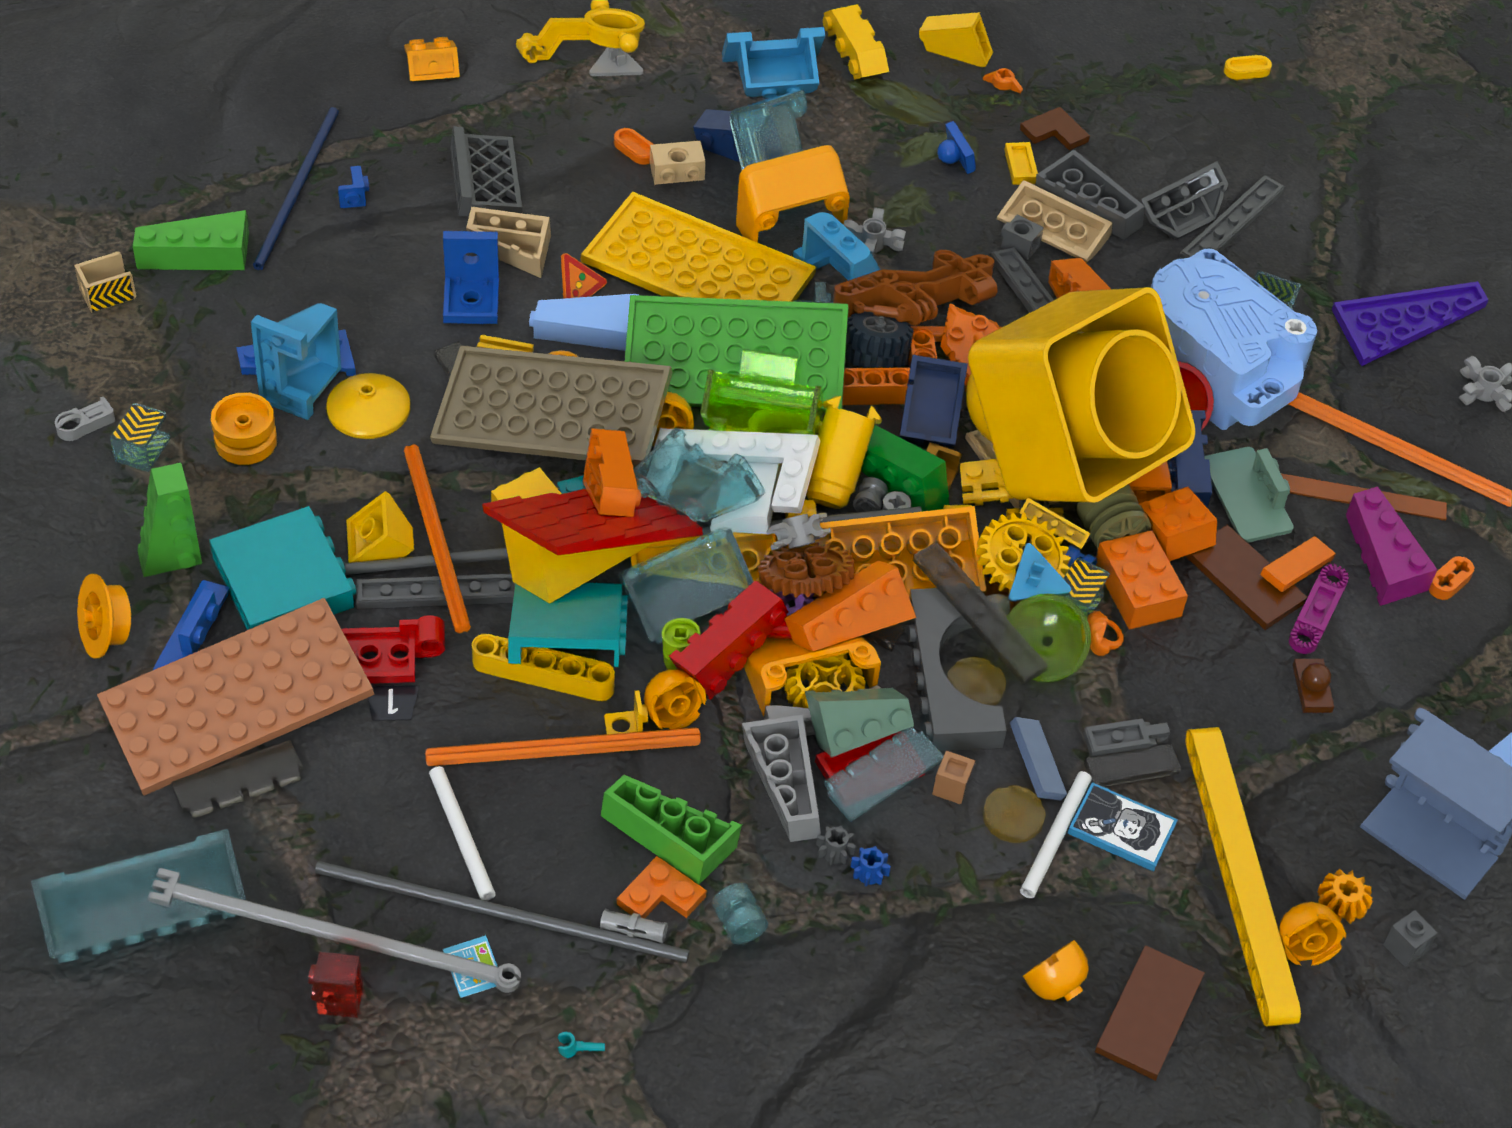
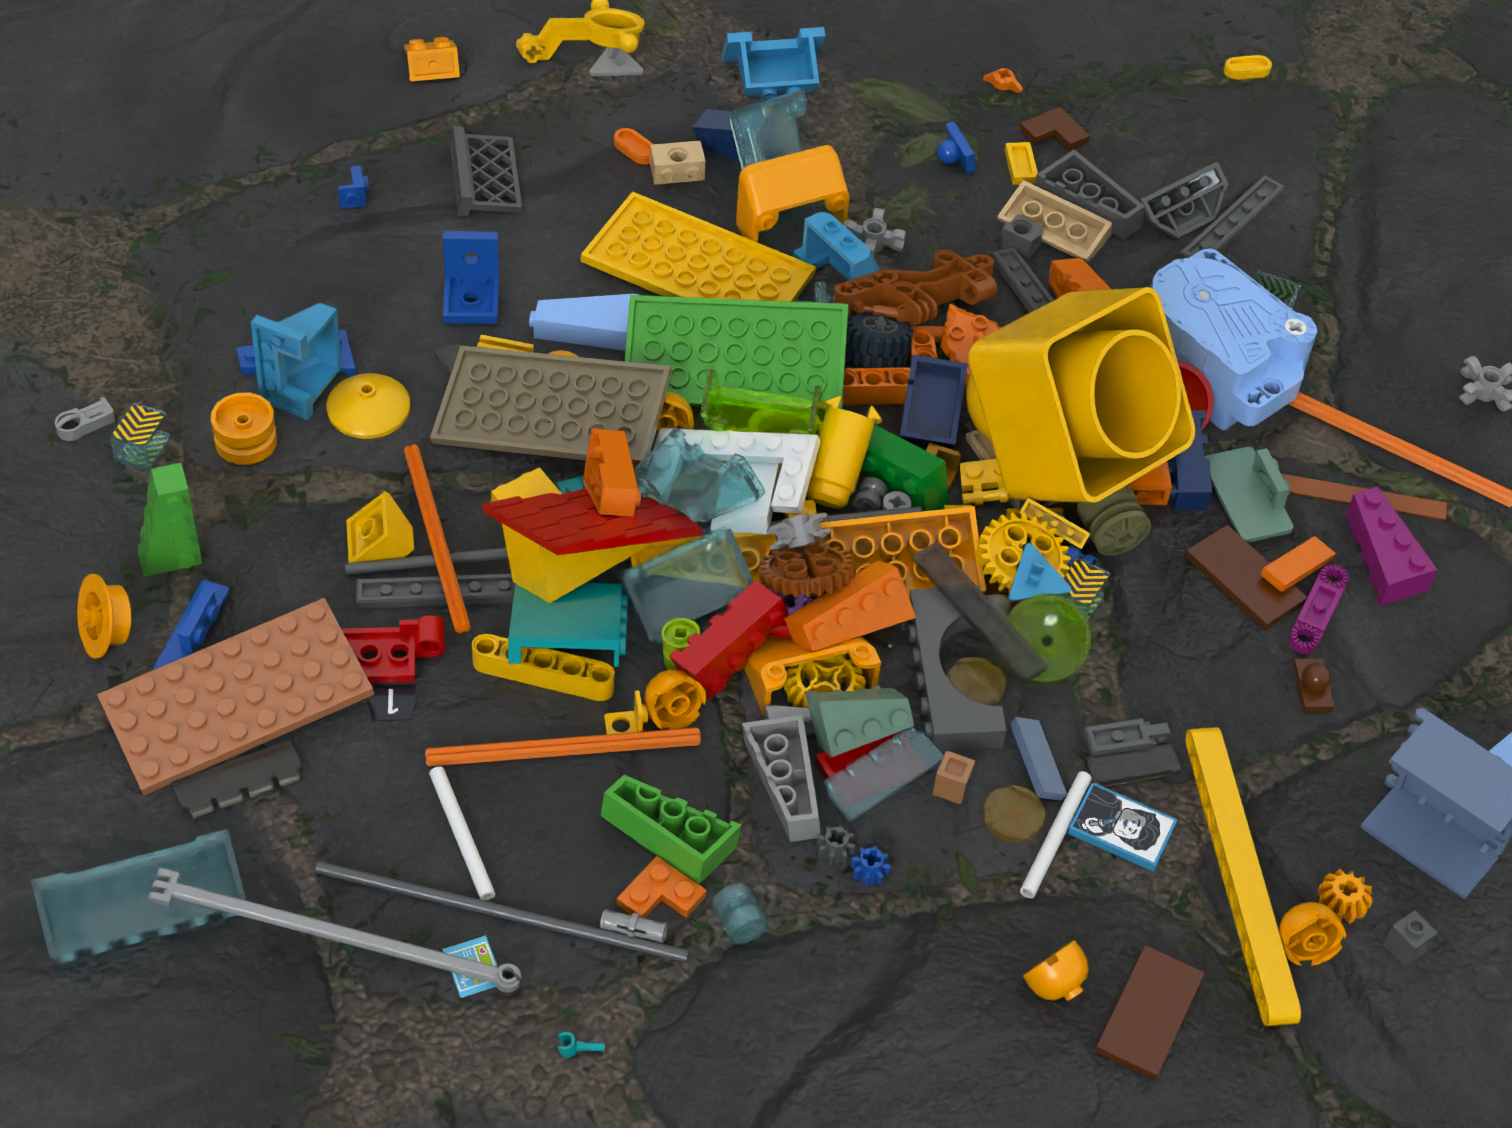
piece [74,251,136,313] -> none
bright green wedge [133,210,249,270] -> none
teal brick [209,506,357,630] -> none
dark blue piece [253,107,339,270] -> none
clear red brick [309,952,364,1018] -> none
tan wedge [466,207,551,278] -> none
piece [561,253,607,299] -> none
clear neon green bracket [709,349,822,402] -> none
yellow brick [823,4,889,80] -> none
yellow slope [919,12,993,67] -> none
orange piece [1081,611,1124,656] -> none
orange brick [1096,530,1188,630] -> none
orange brick [1139,486,1217,562] -> none
dark purple wing [1332,281,1488,366] -> none
orange beam [1429,556,1474,600] -> none

